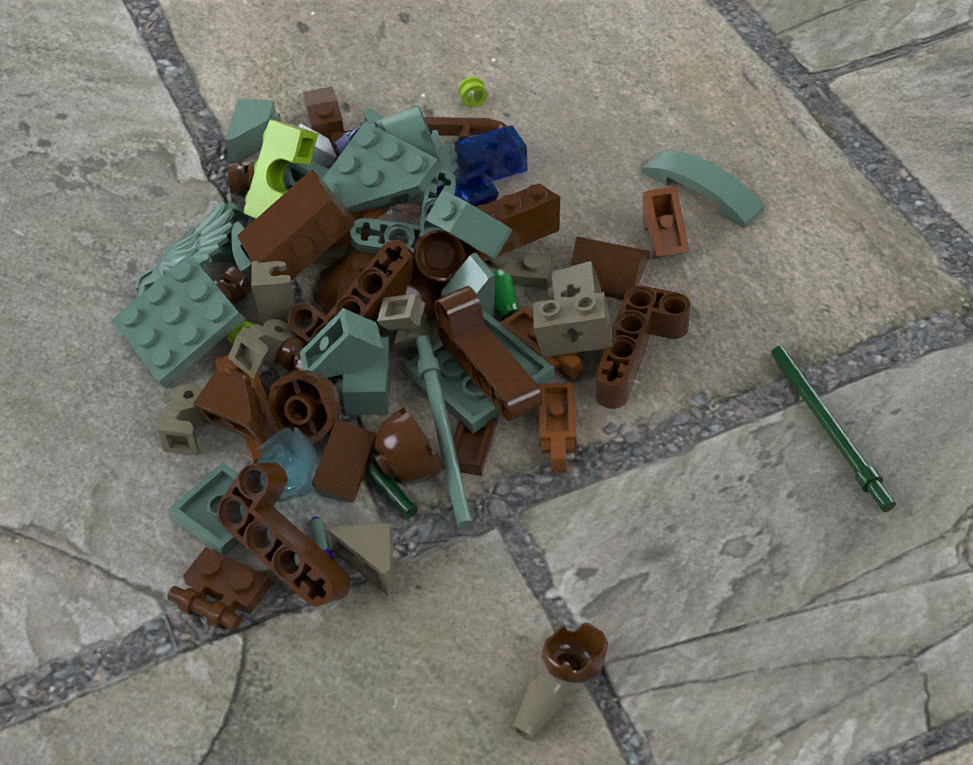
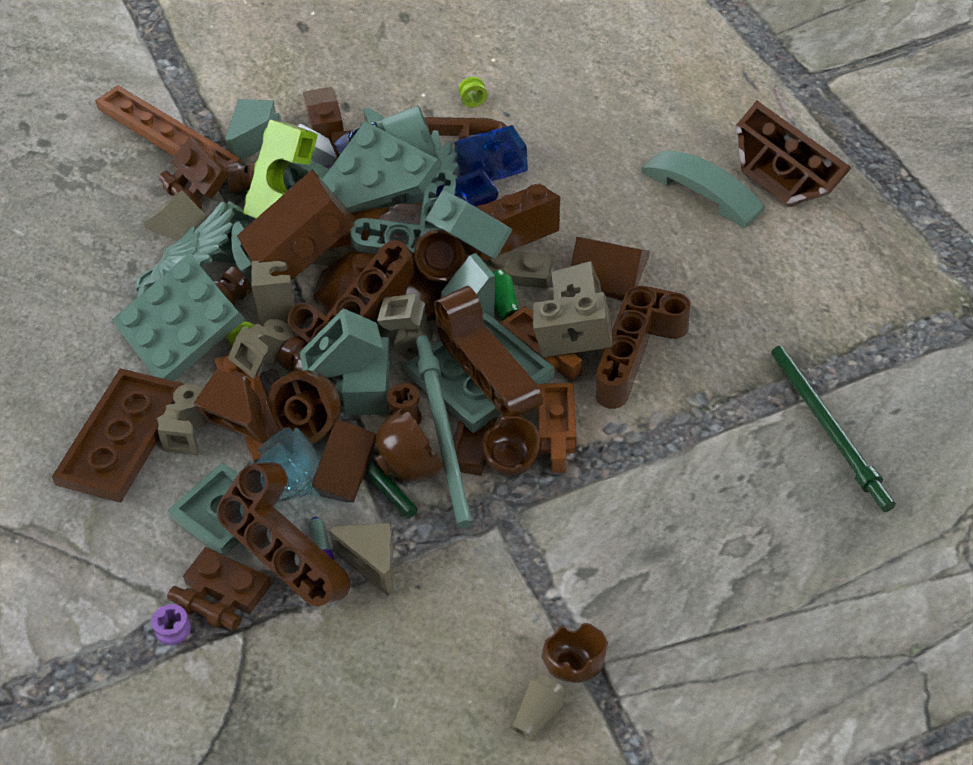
dark orange slope [643,186,689,259] -> none
none -> reddish brown plate [52,368,184,503]
none -> dark orange plate [95,85,242,180]
none -> dark tan slope [144,191,207,241]
none -> medium lavender bush [151,604,191,645]
none -> reddish brown plate [159,138,230,210]
none -> reddish brown bush [387,383,422,425]
none -> reddish brown hair [482,416,540,476]
none -> reddish brown wedge [736,100,852,207]

